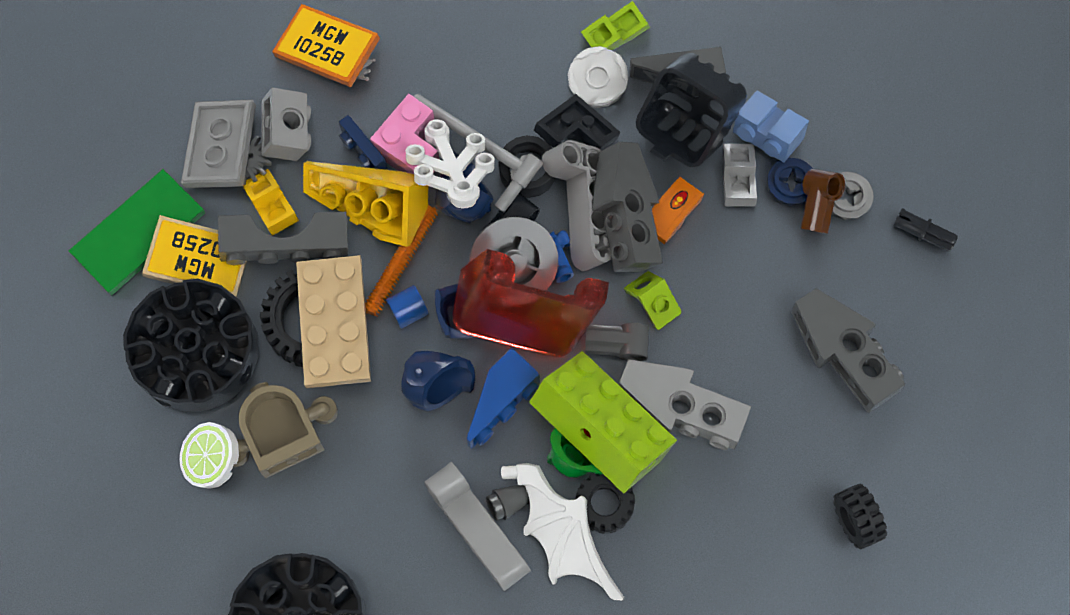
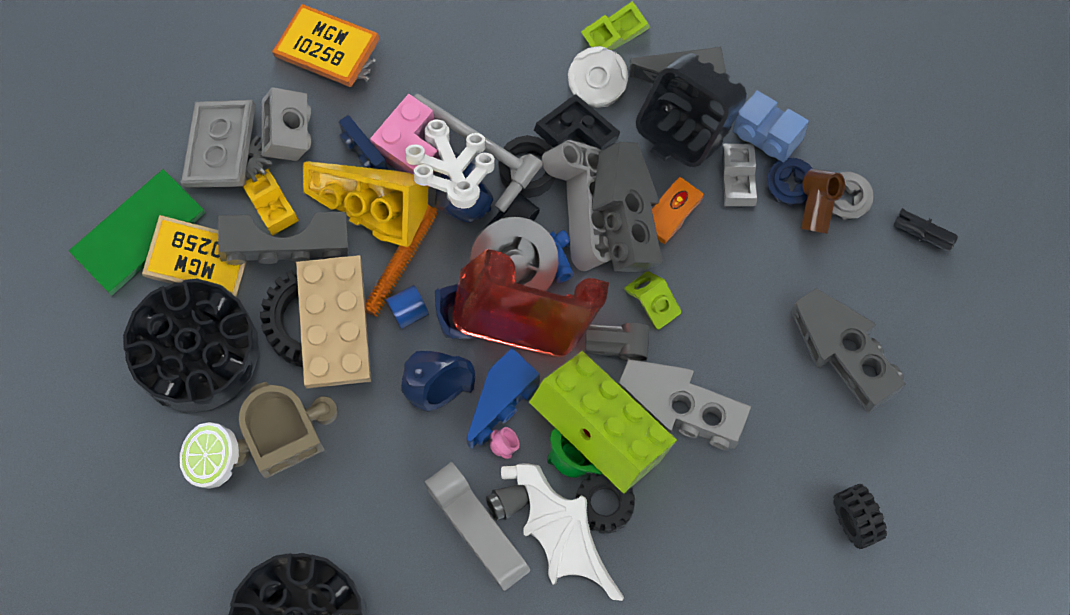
none -> bright pink plate [490,427,520,459]

